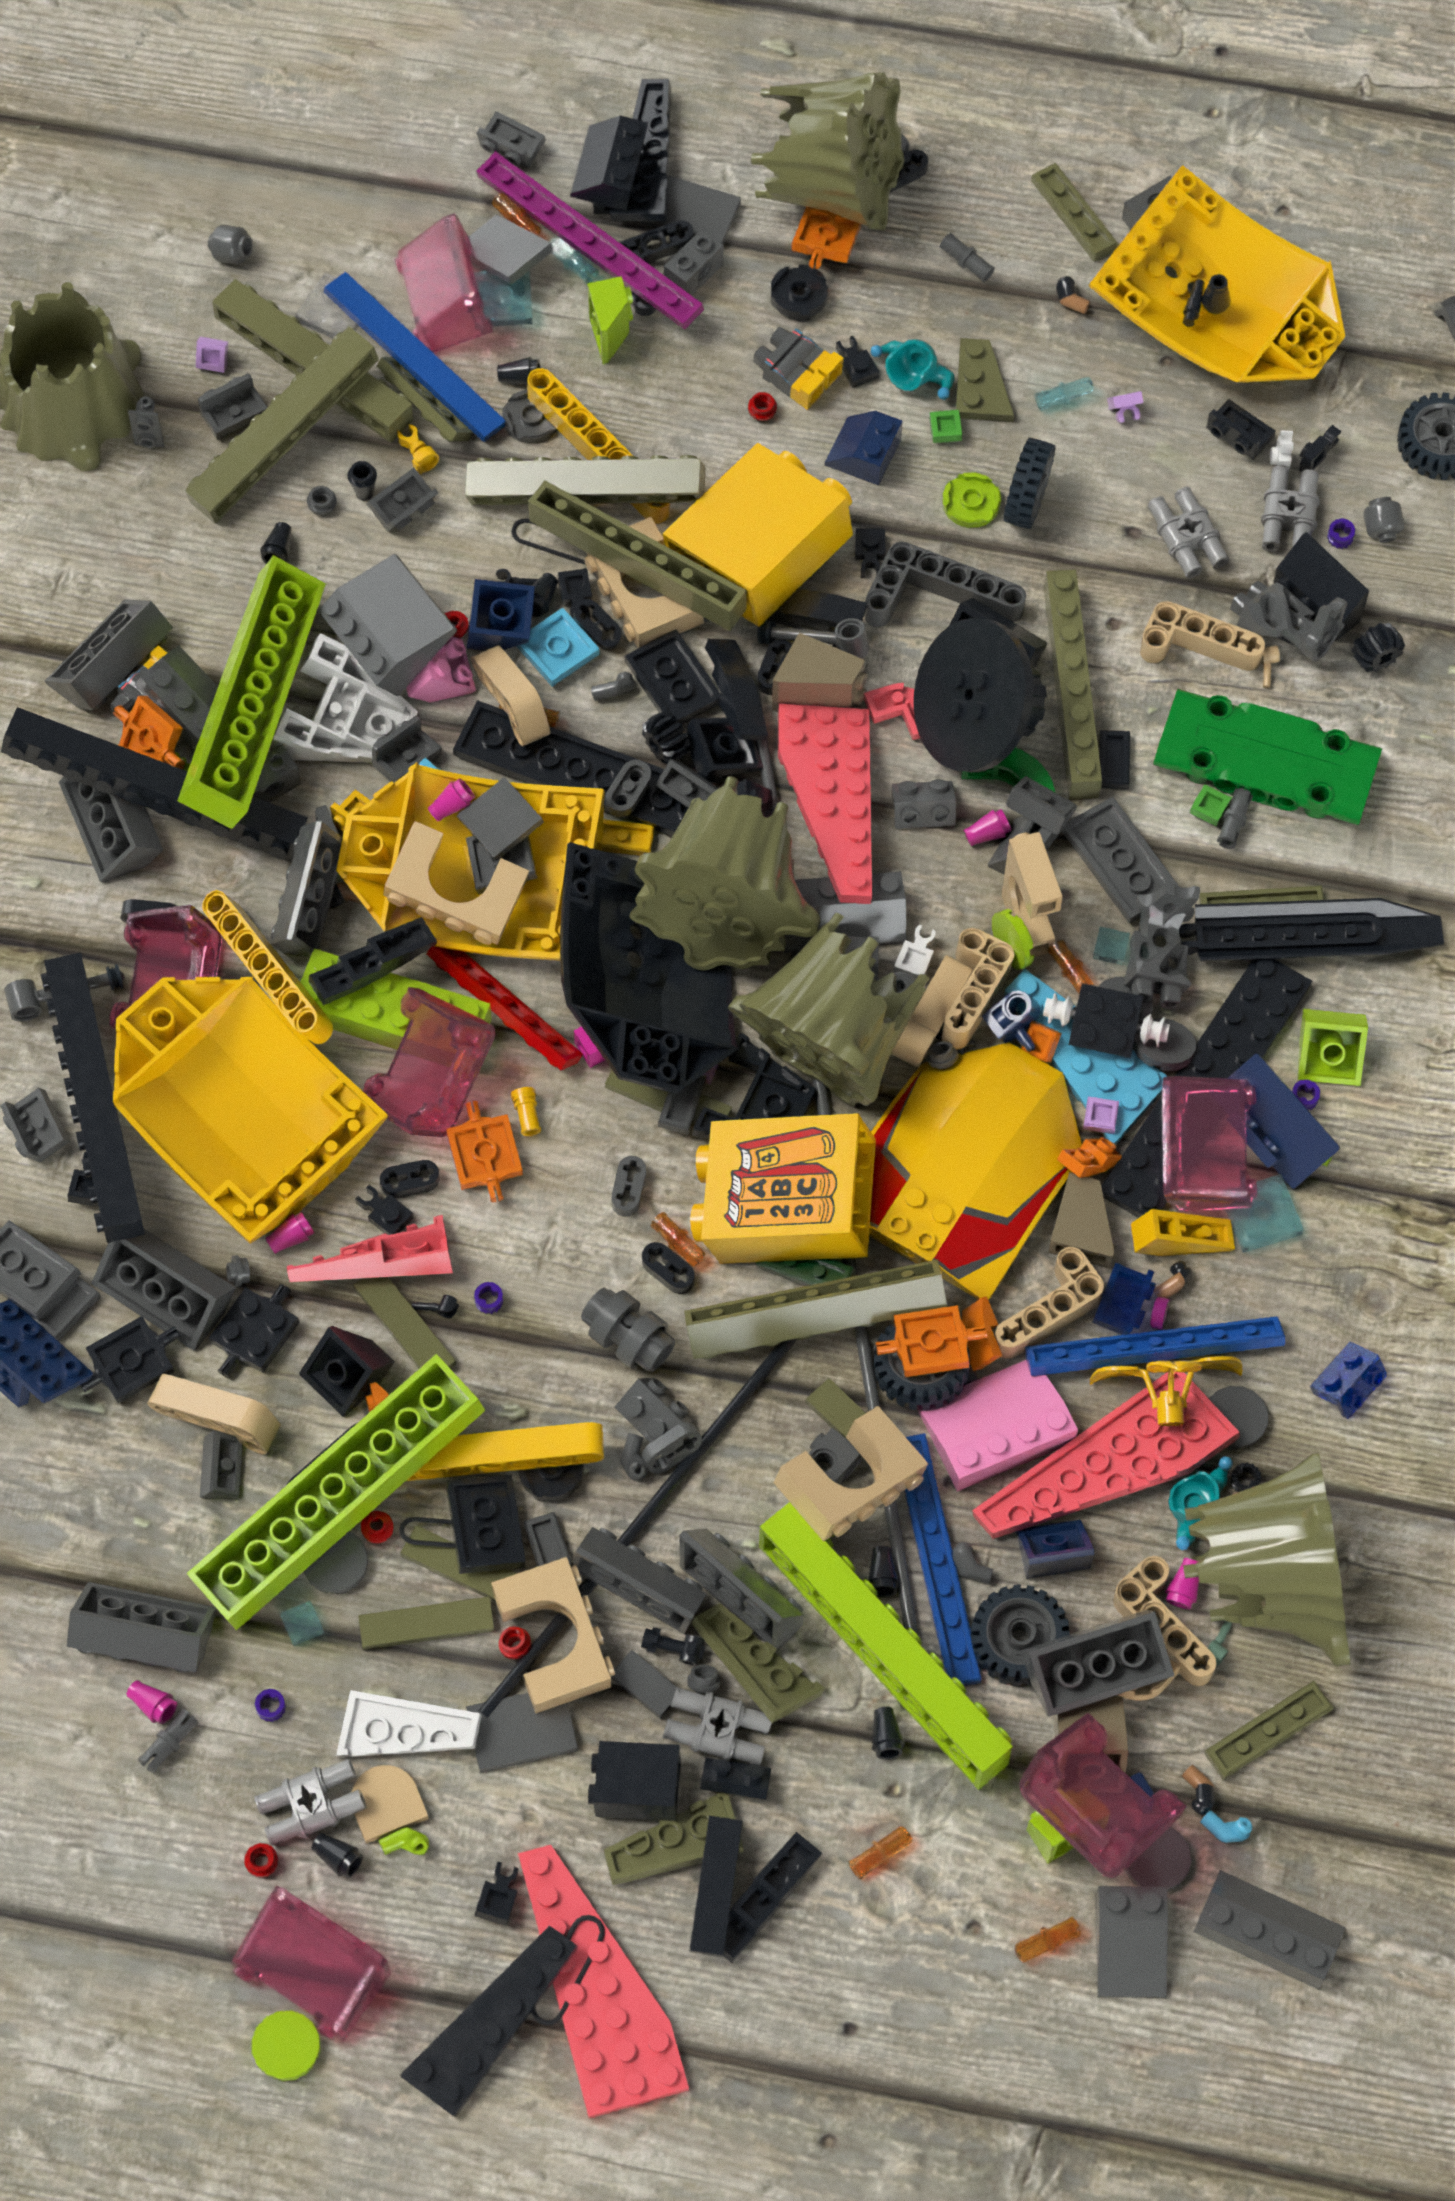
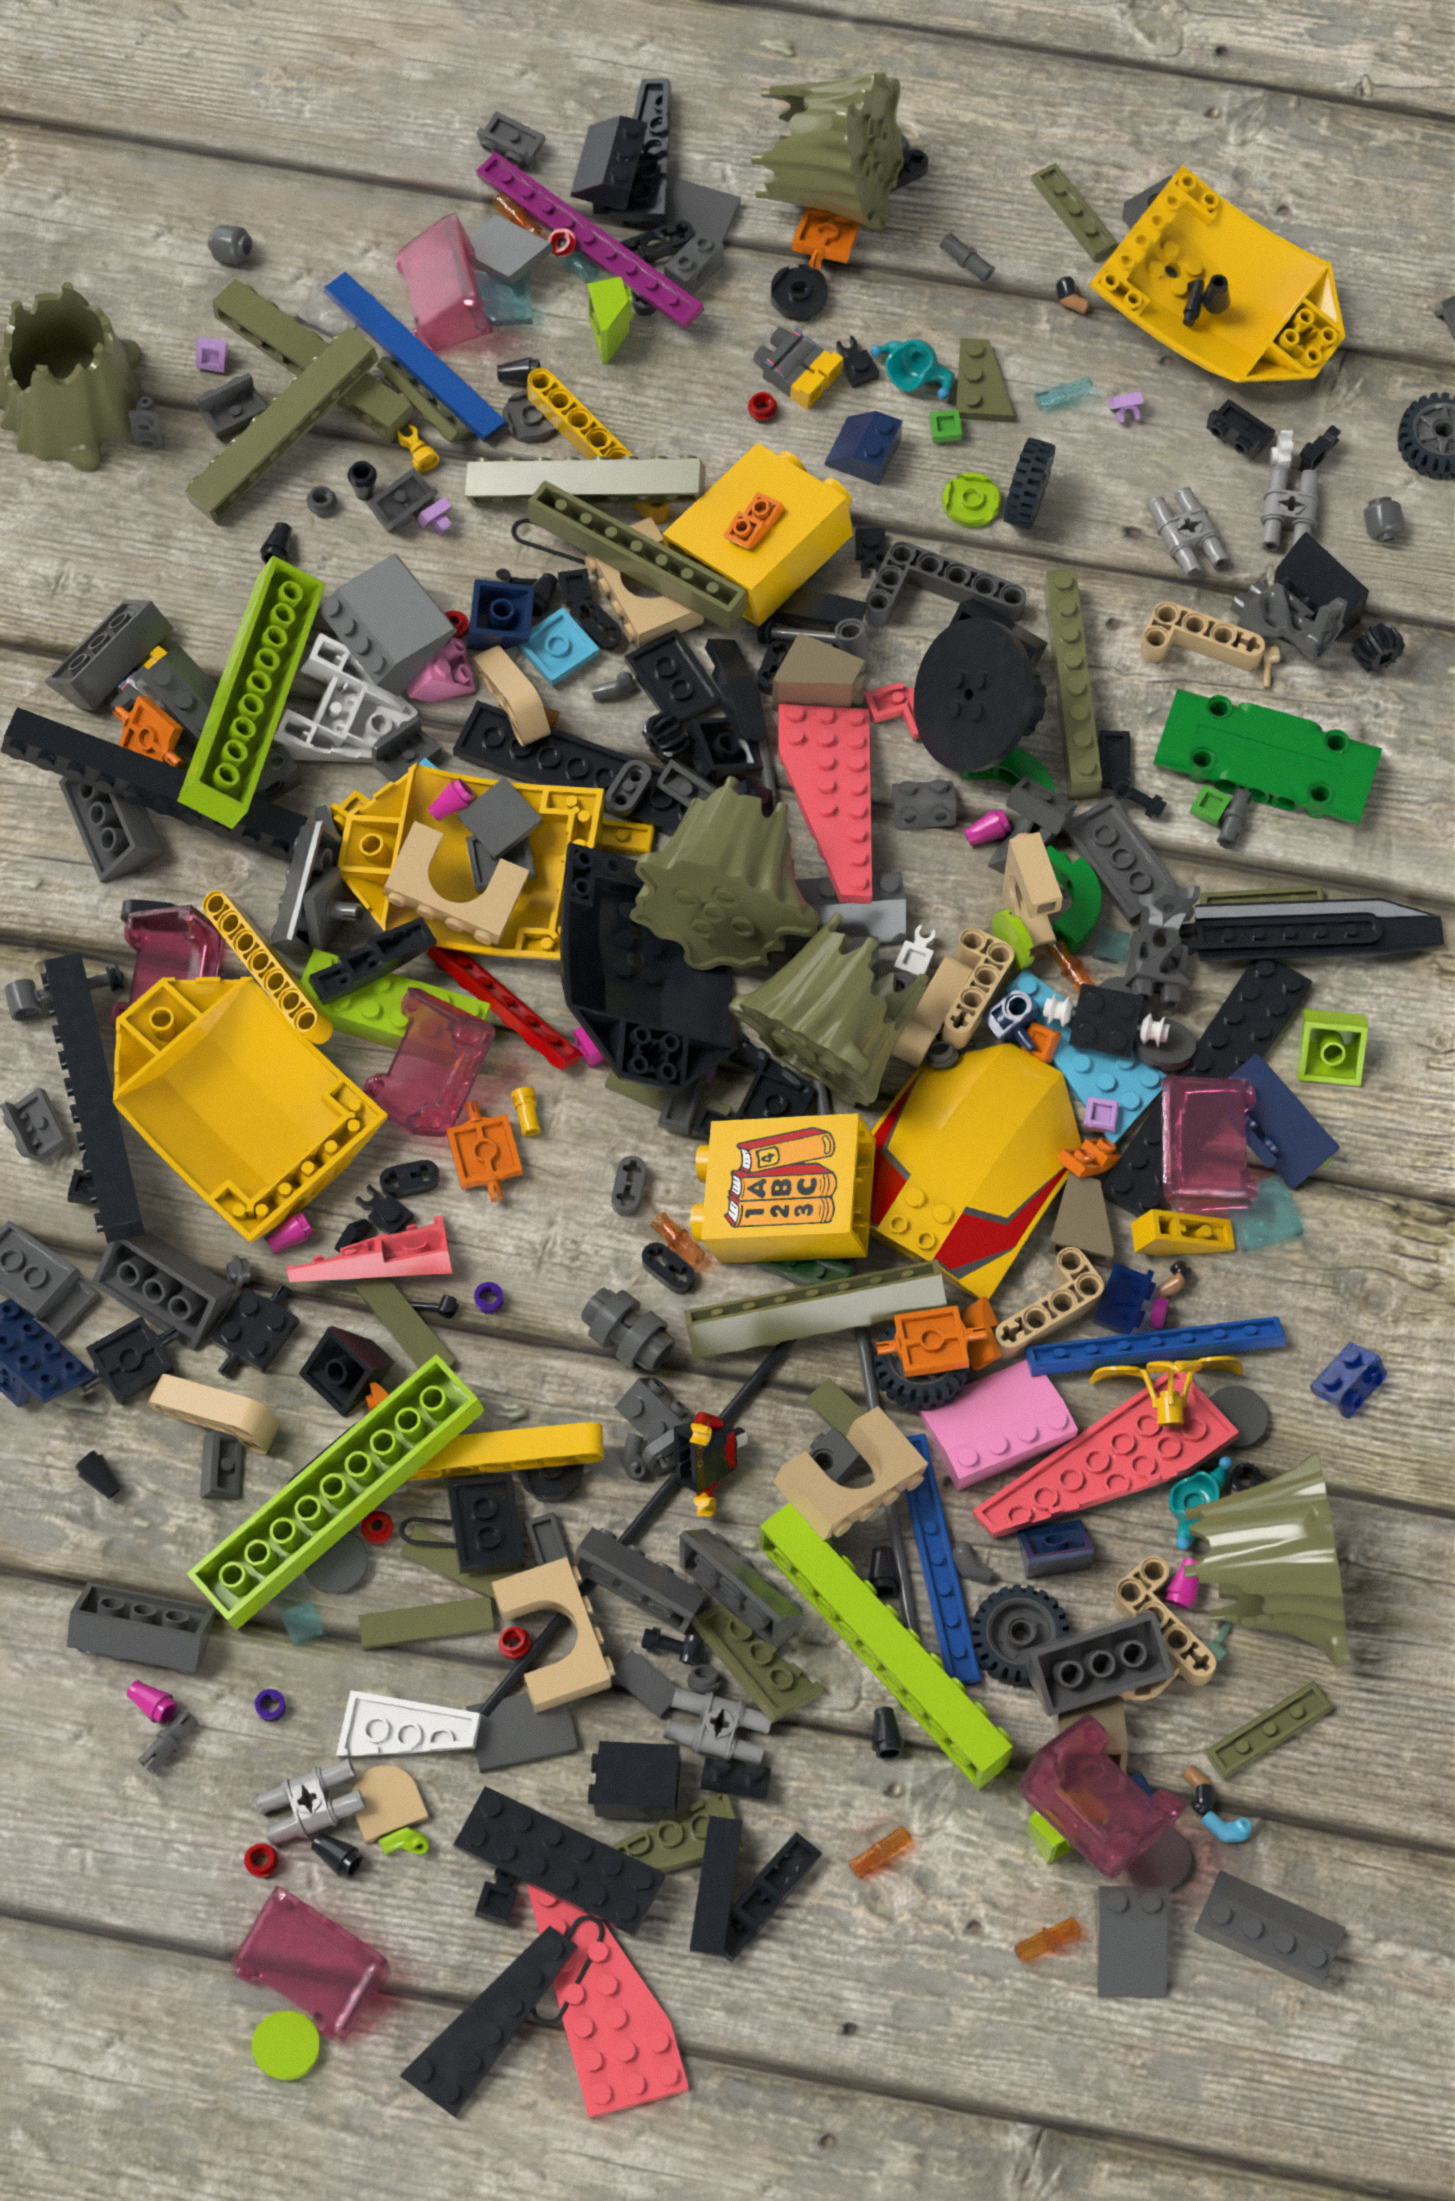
dark purple bush [1292,1079,1320,1111] -> none
dark purple bush [1327,518,1356,549] -> none
none -> black cone [75,1450,123,1499]
none -> dark grey tile [303,866,363,951]
none -> black tile [335,1219,373,1253]
none -> lavender tile [416,497,452,536]
none -> black plate [453,1786,666,1937]
none -> red plate [548,228,577,258]
none -> torso [673,1411,748,1517]
none -> orange slope [723,492,785,550]
none -> green arch [1046,845,1101,956]
none -> black bar [1111,776,1167,819]

